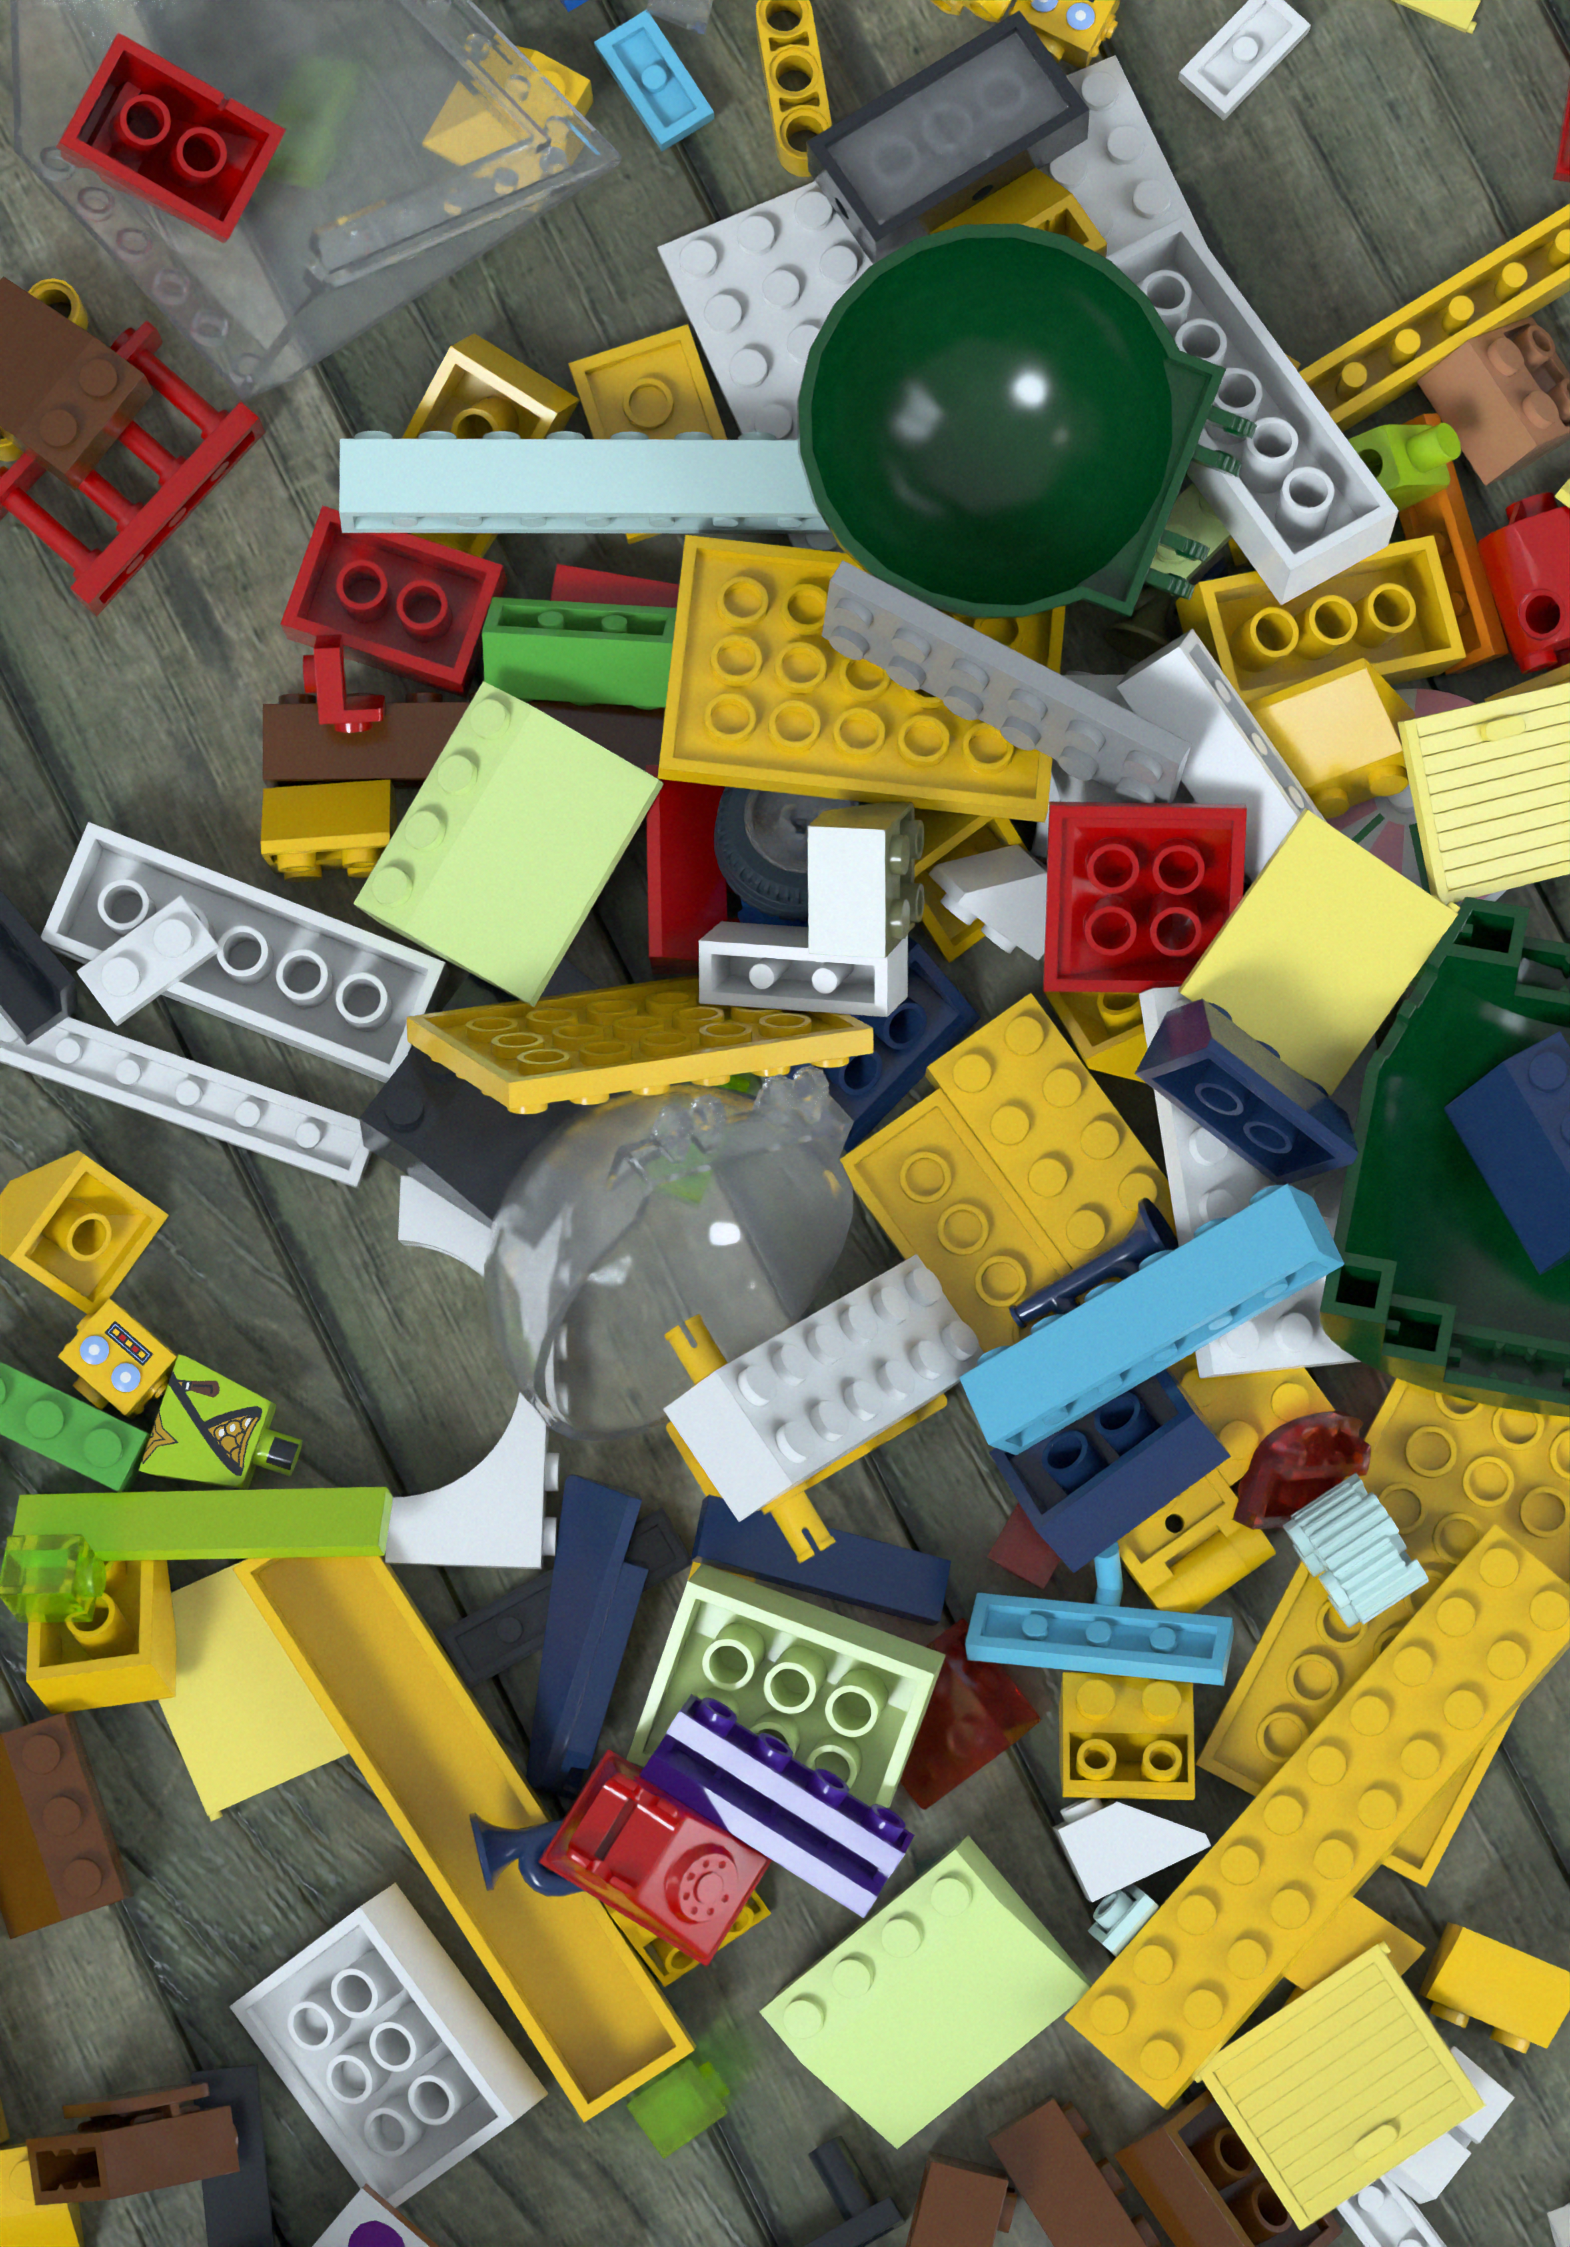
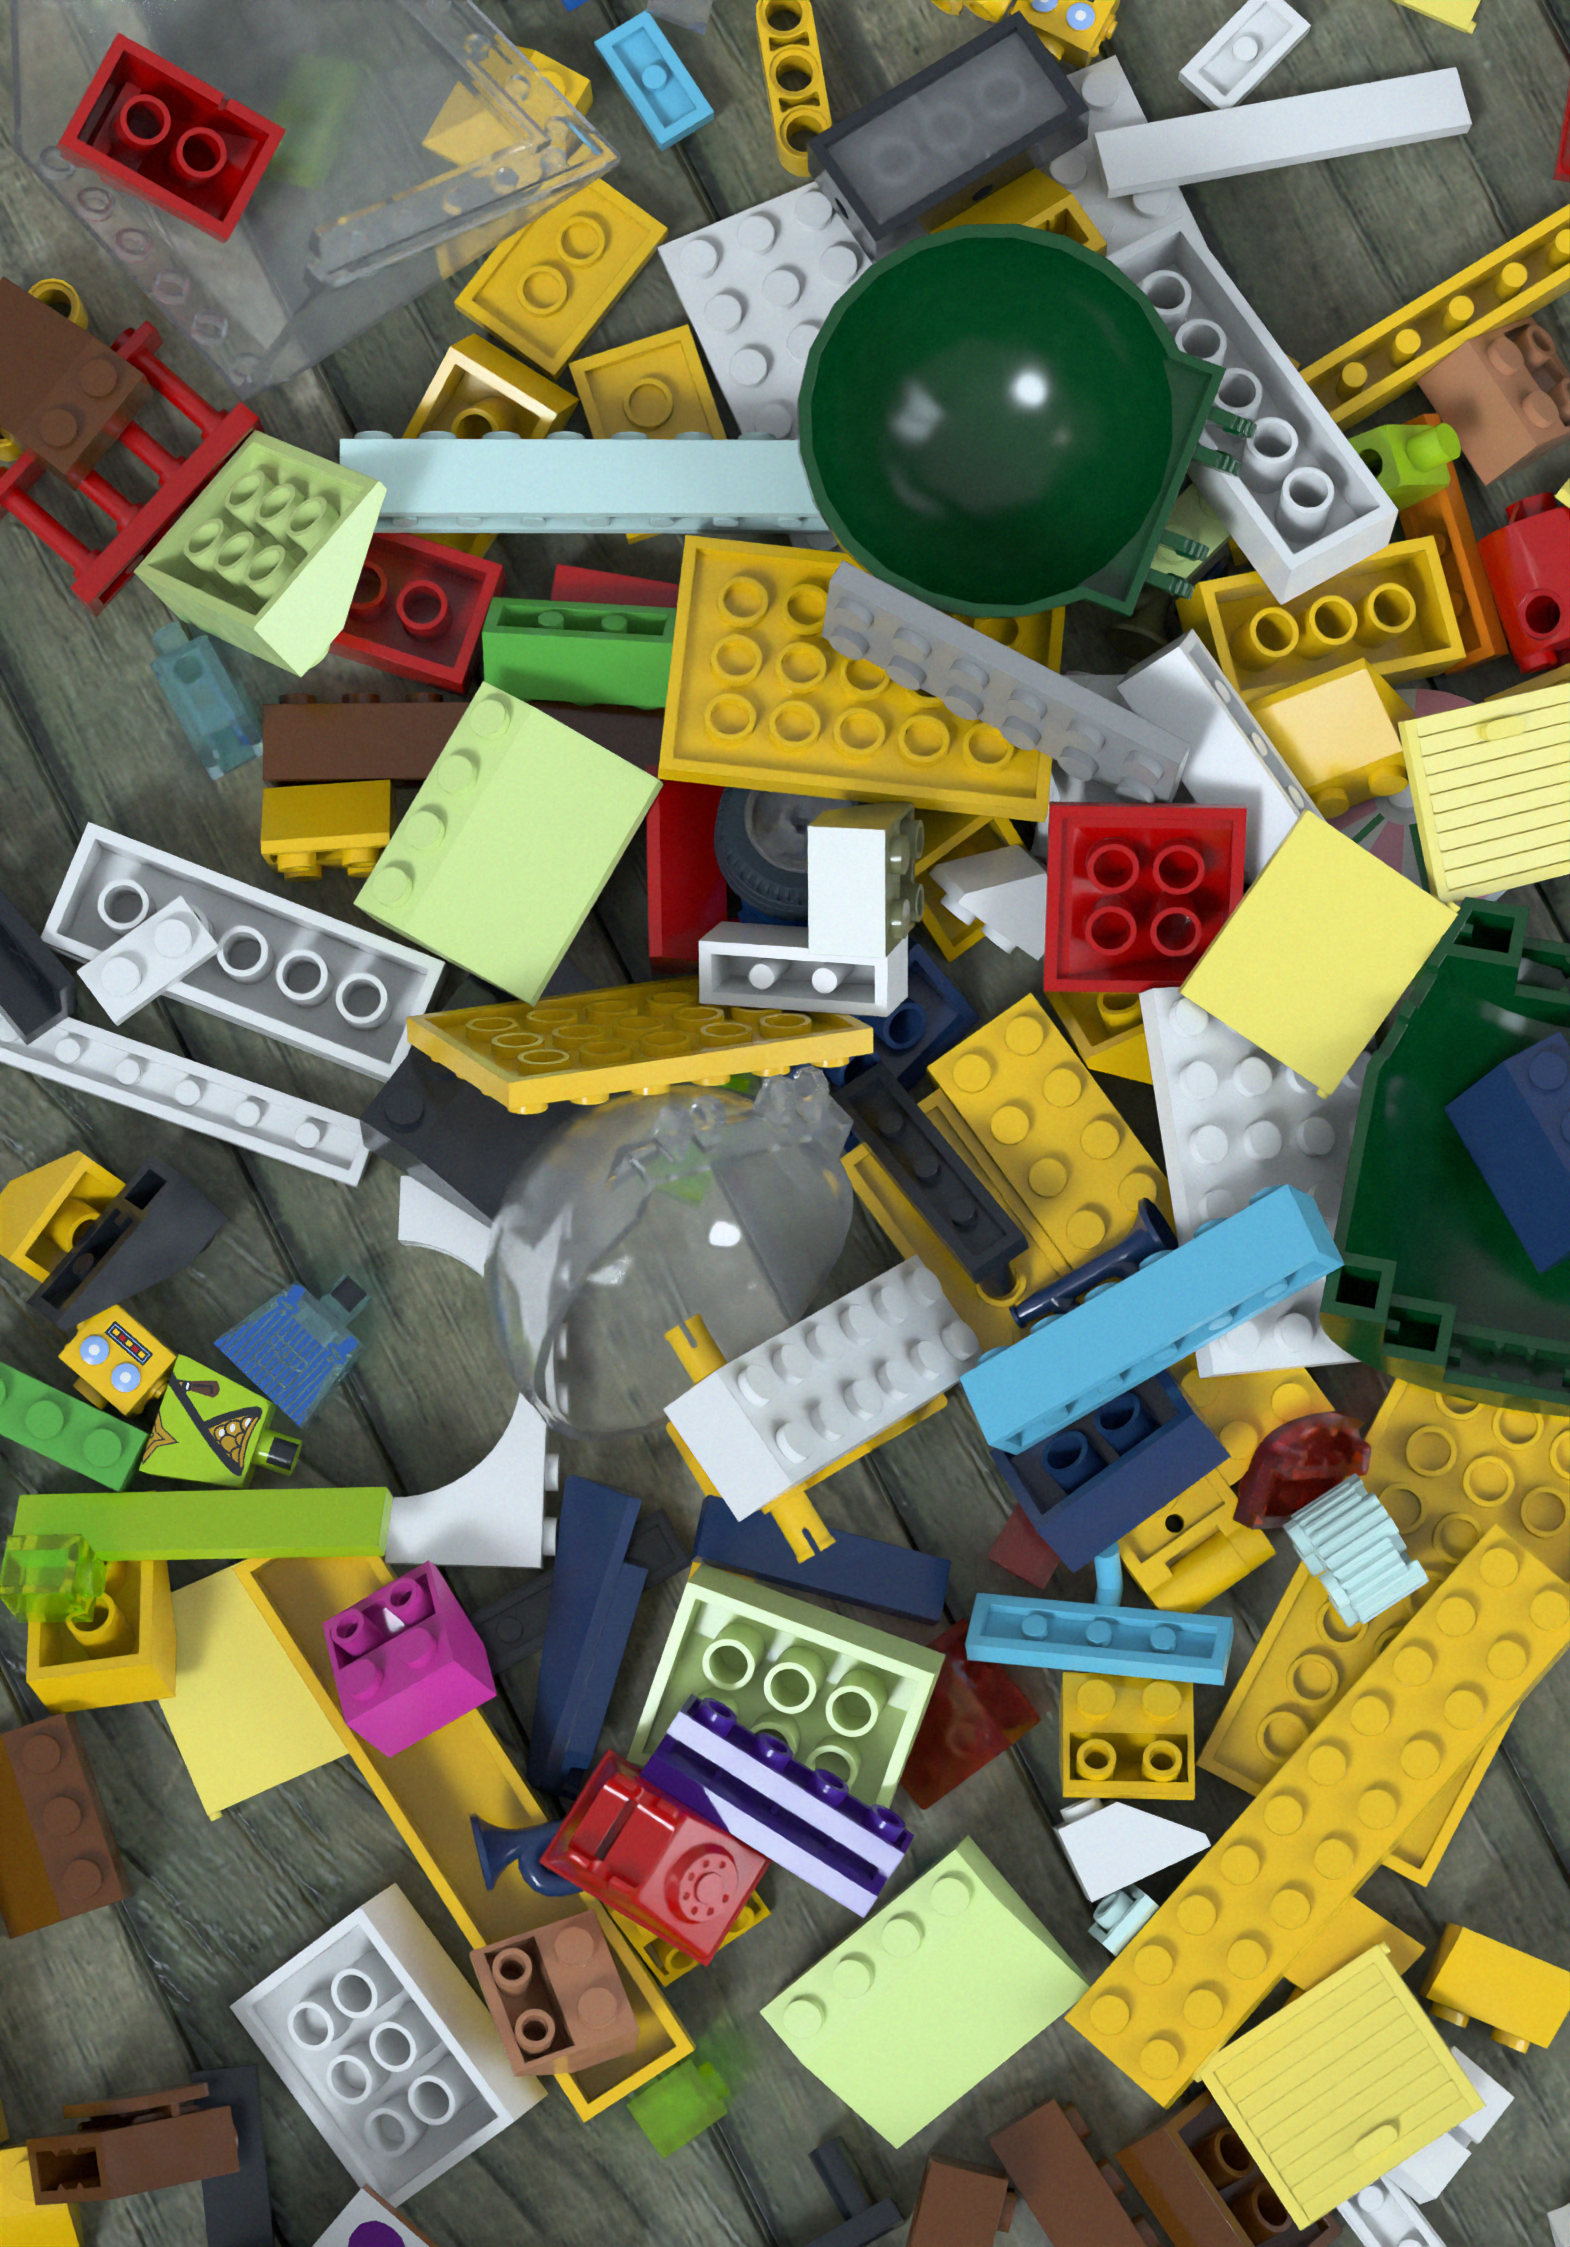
red bracket [303,634,386,733] -> none
dark blue slope [1135,998,1358,1185] -> none
none -> black slope [26,1155,228,1331]
none -> yellowish green slope [134,430,387,678]
none -> clear light blue torso [150,621,263,781]
none -> torso [213,1273,372,1431]
none -> dark pink slope [322,1560,497,1758]
none -> yellow plate [454,155,669,382]
none -> nougat slope [469,1909,639,2077]
none -> black piece [829,1061,1029,1297]
none -> white tile [1092,67,1472,199]

